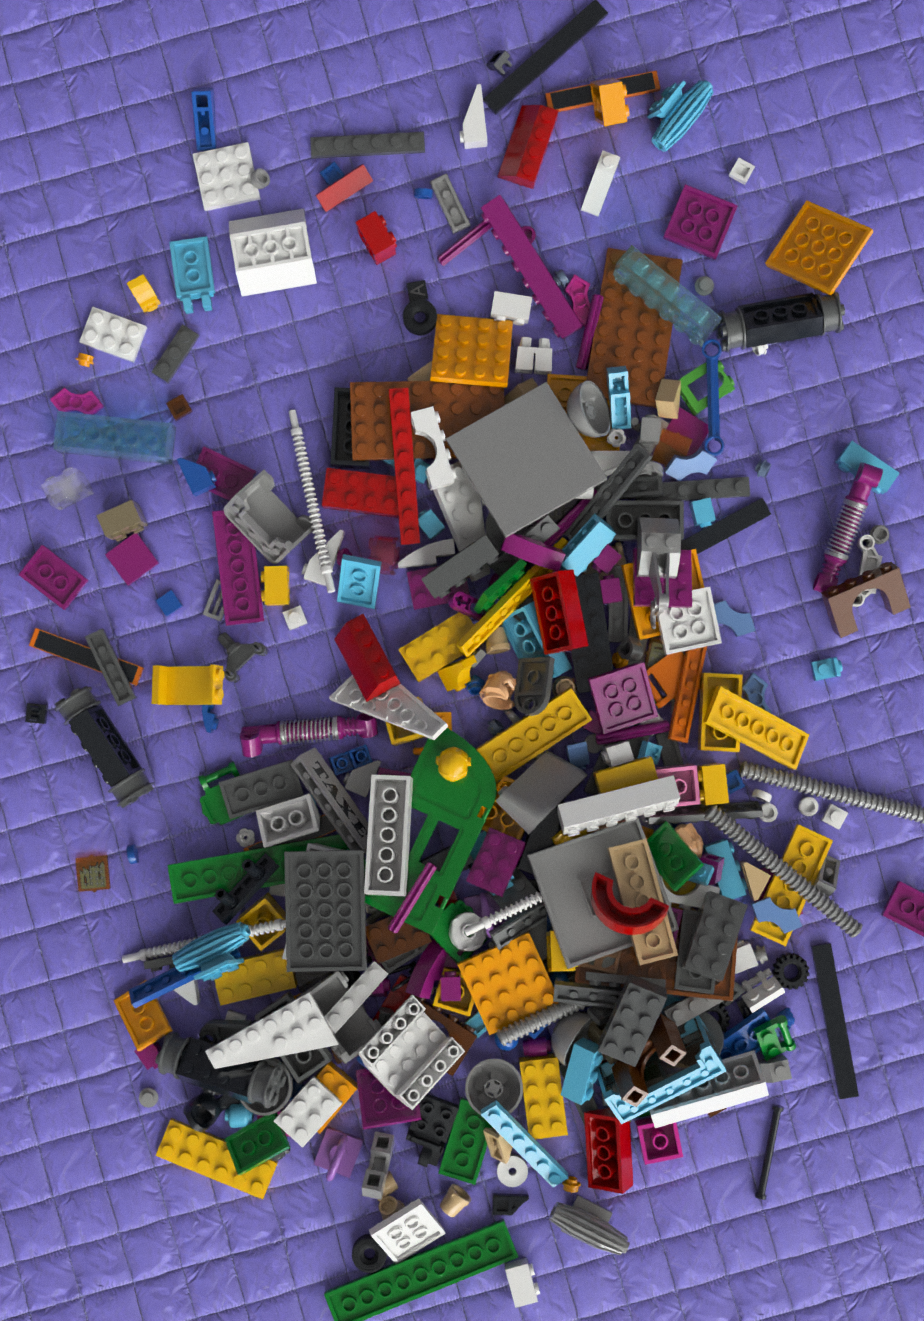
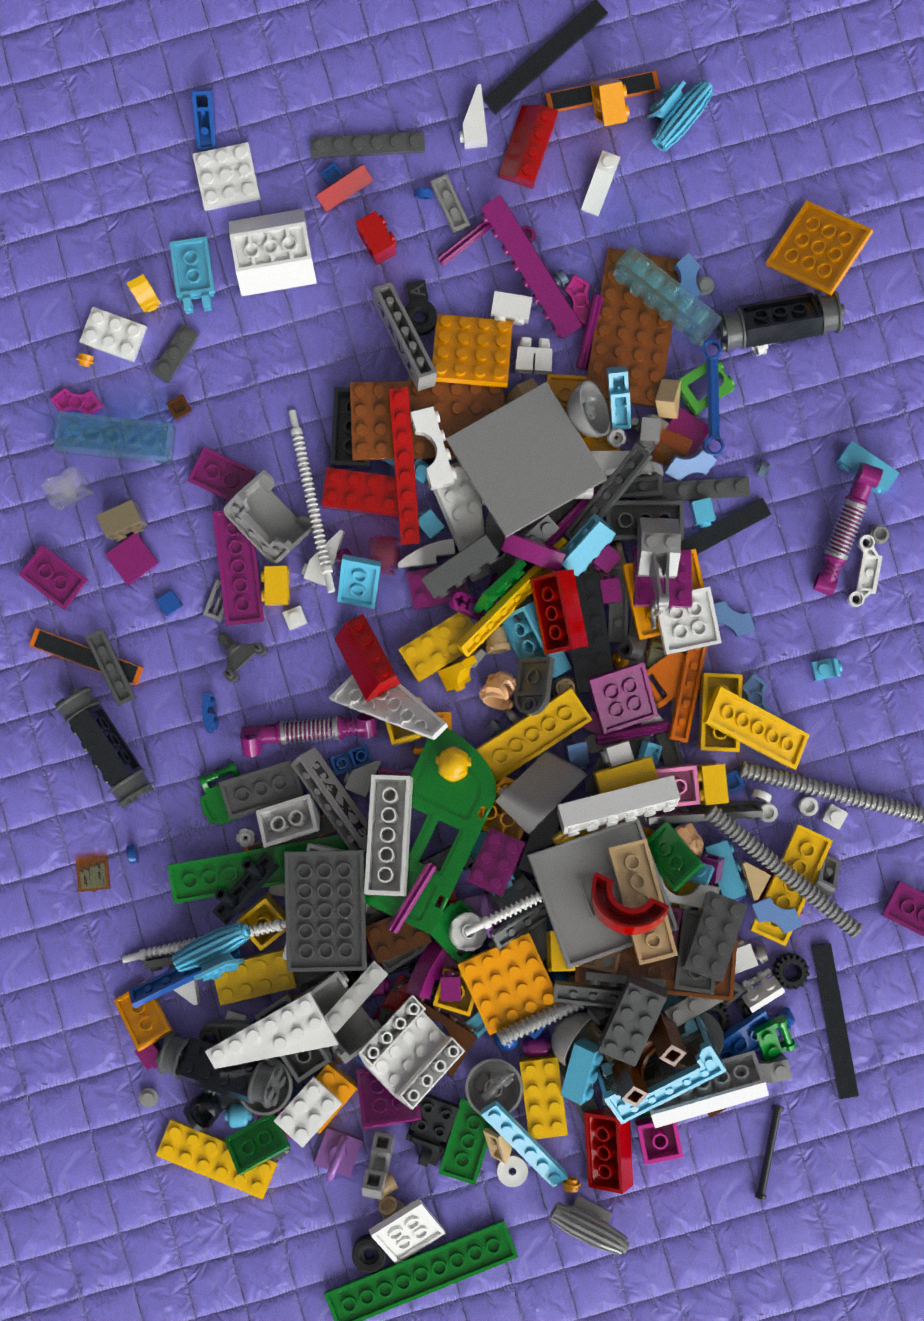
black tile [25,703,48,724] -> none
yellow panel [151,664,224,705] -> none
blue slope [177,458,217,497] -> none
light grey tile [250,168,270,189] -> none
tan piece [440,1184,471,1217] -> none
blue plate [466,675,485,695] -> none
black tile [486,50,512,75] -> none
black tile [492,1193,529,1215] -> none
white brick [505,1258,540,1308] -> none
magenta plate [663,184,738,260] -> none
white plate [729,158,755,185] -> none
arch [821,562,911,638] -> none
none -> light grey brick [373,282,437,391]
none -> light grey plate [481,1069,514,1101]
none -> medium blue tile [673,252,701,307]

